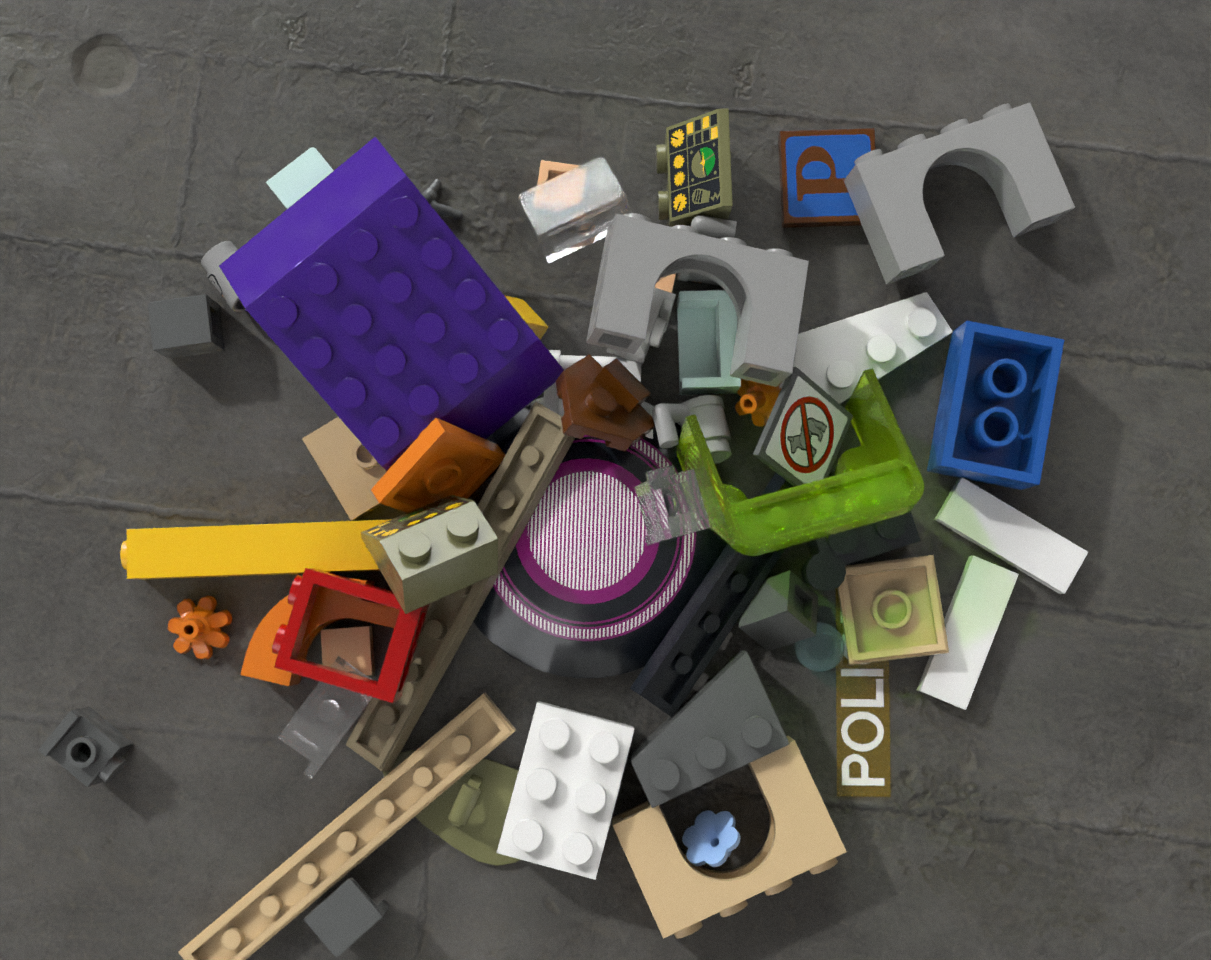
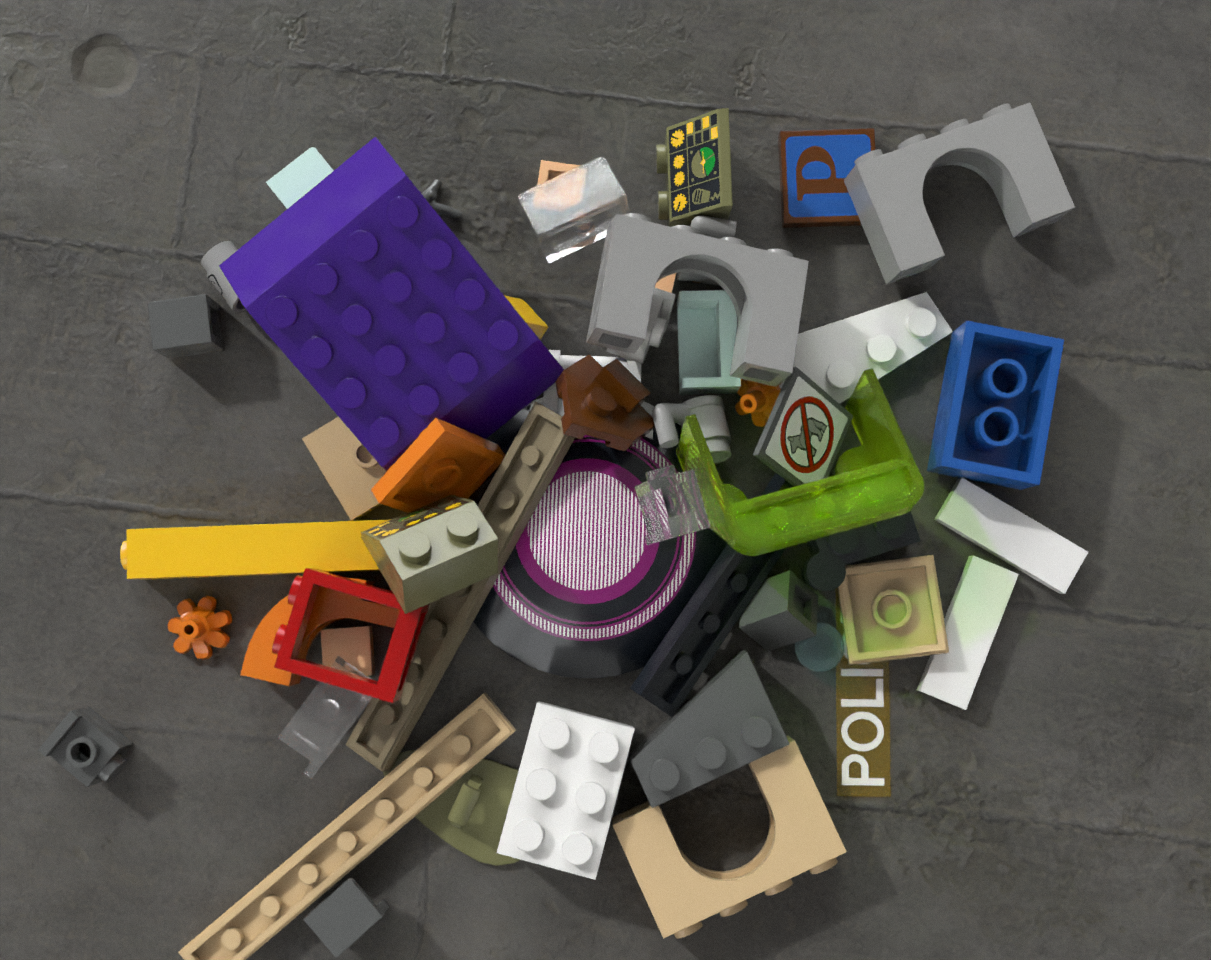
light blue plant [682,810,741,867] -> none

